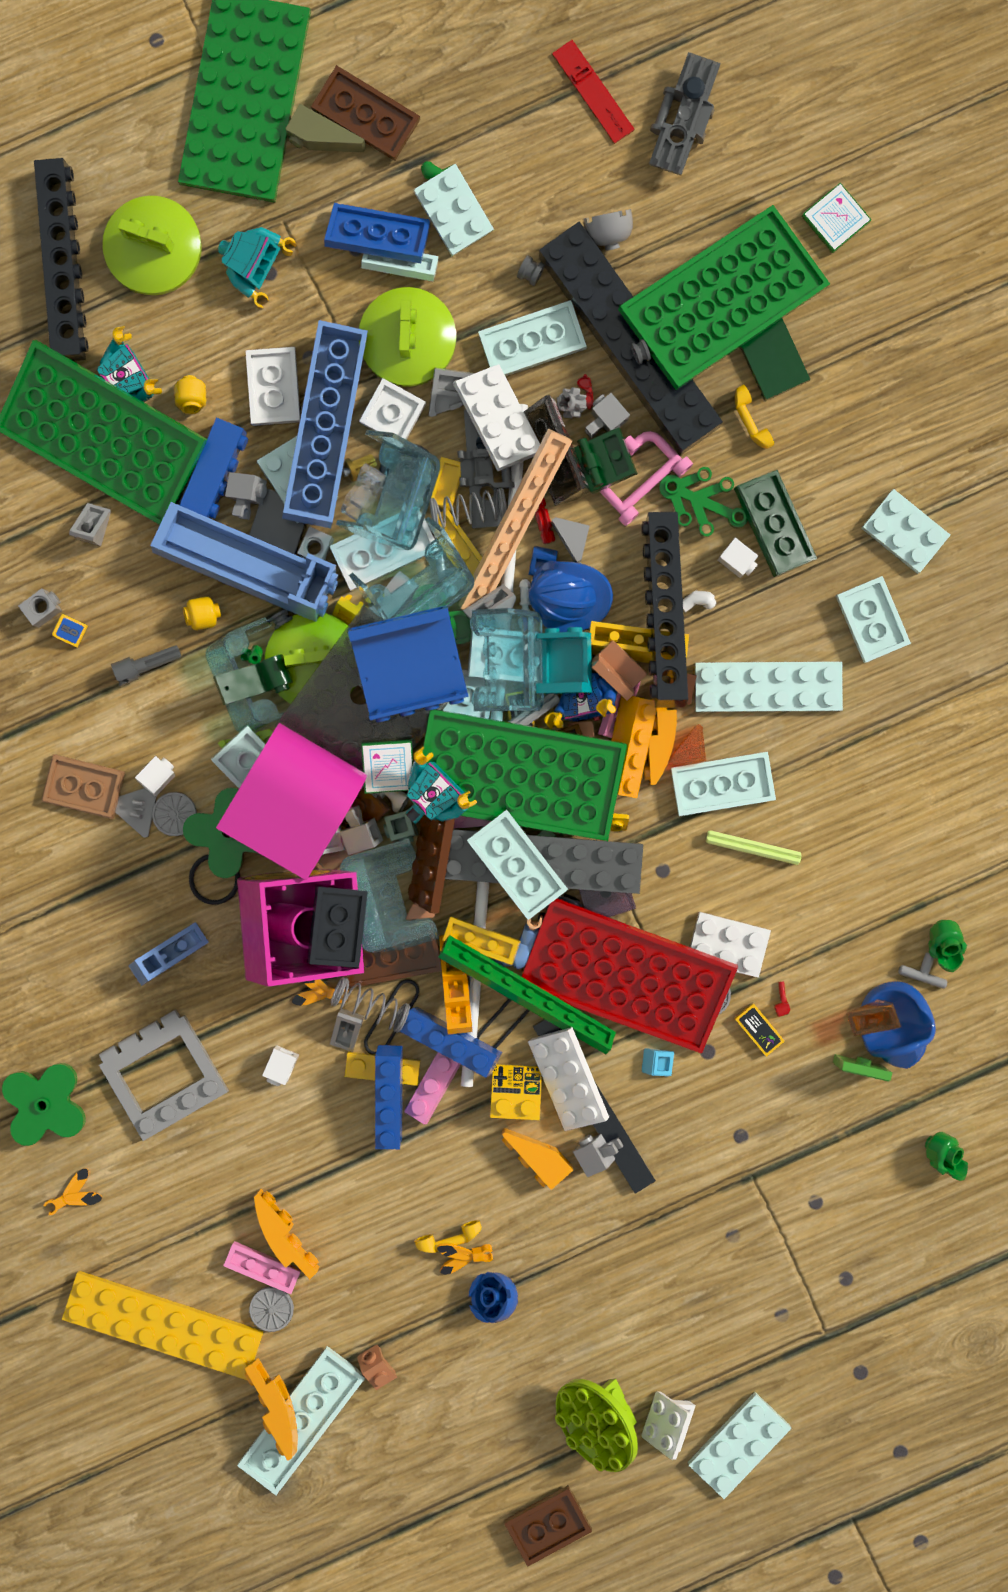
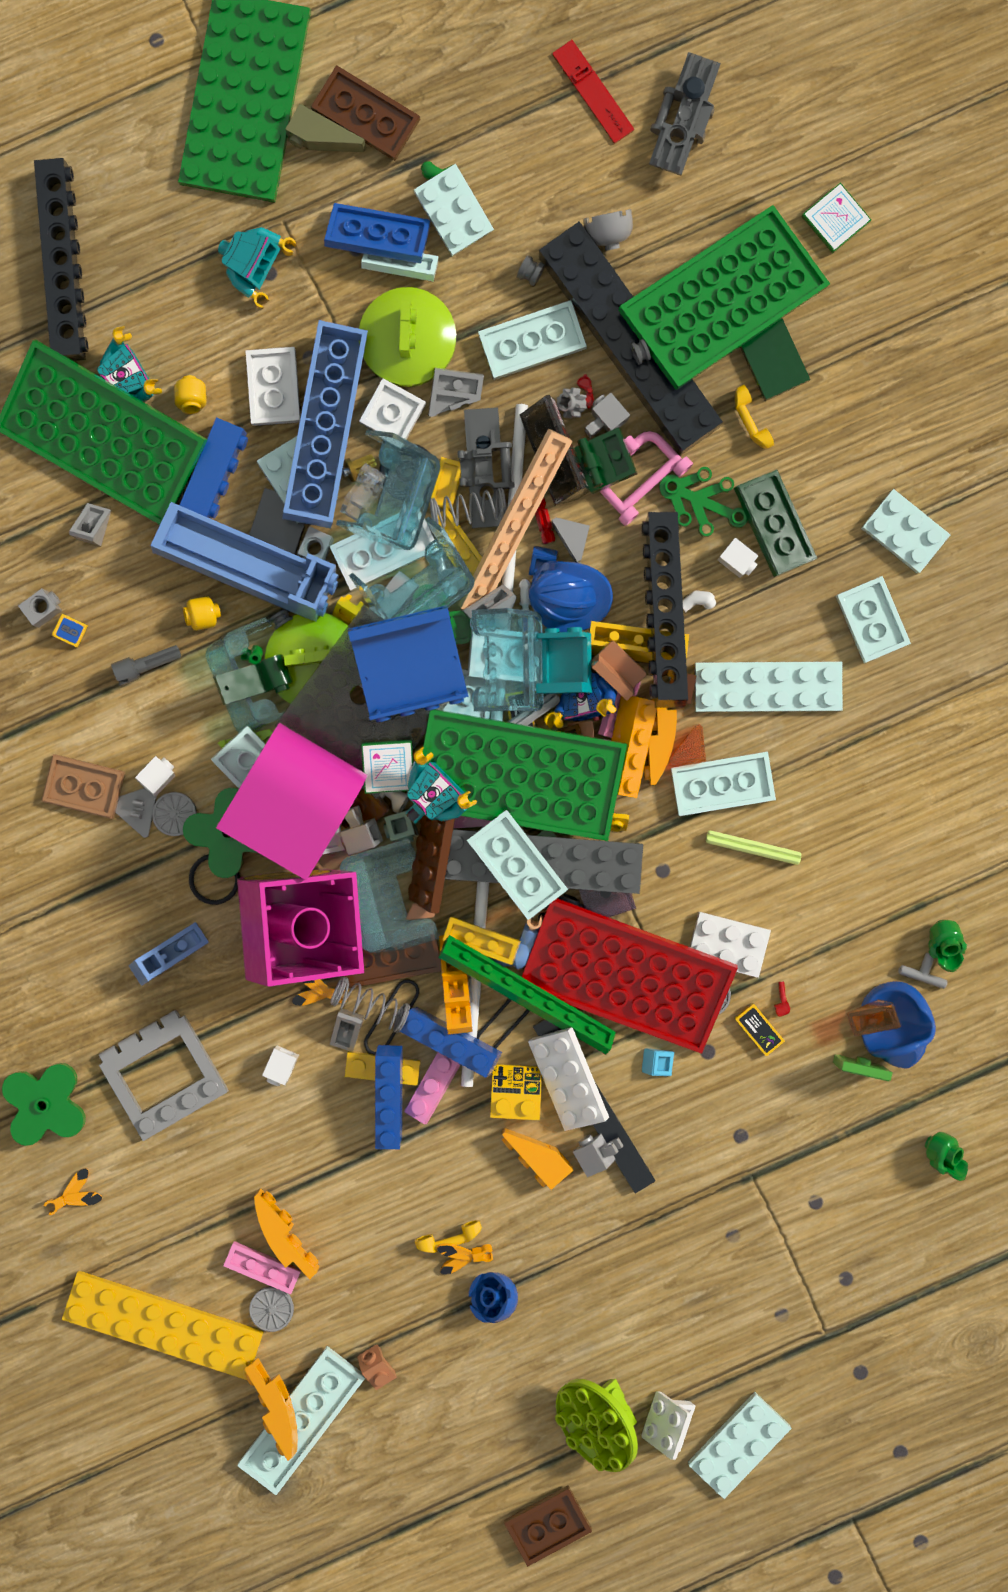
lime bracket [103,196,202,295] -> none
light grey brick [225,472,267,520] -> none
black plate [307,886,368,968] -> none
white plate [454,364,540,471] -> none

